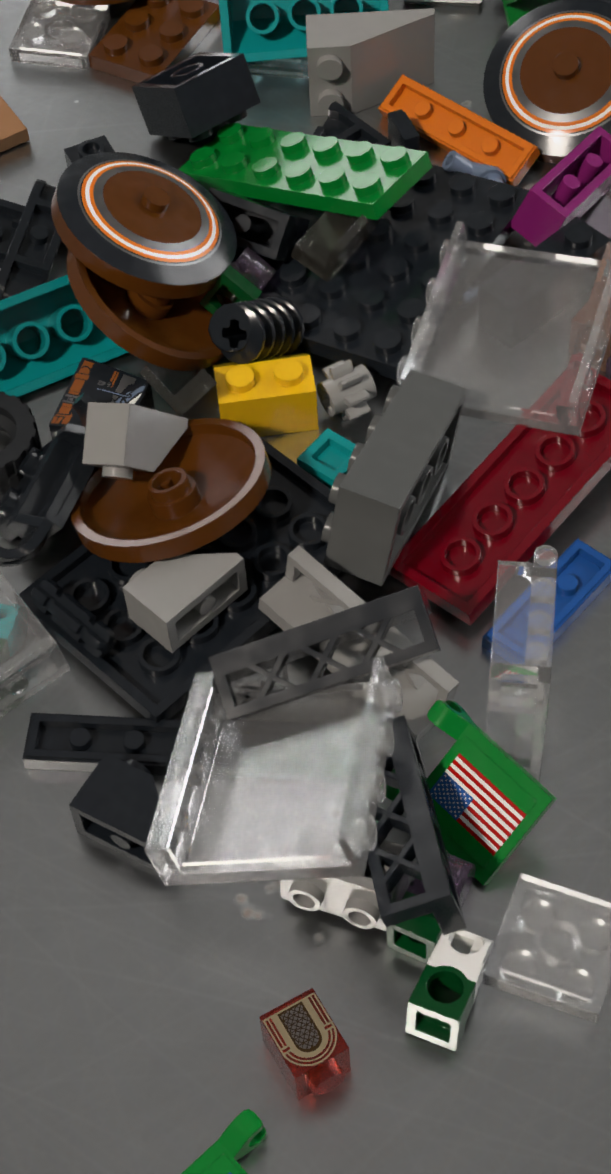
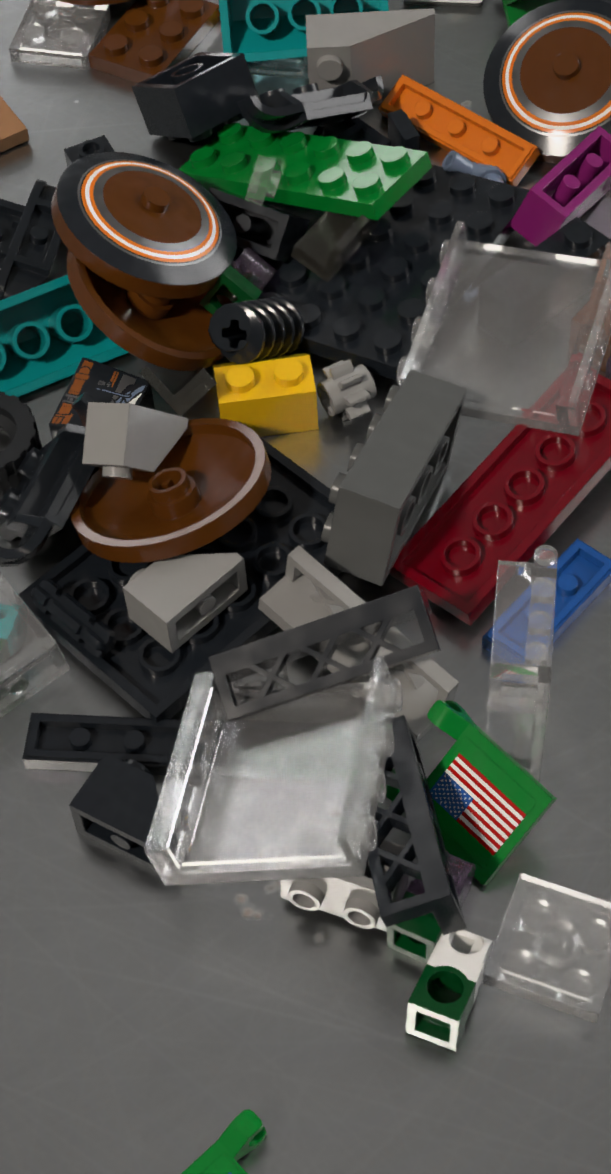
brick [259,988,351,1100] -> none
teal plate [297,428,356,489] -> none
none -> black plate [237,76,384,133]
none -> clear plate [245,154,282,206]

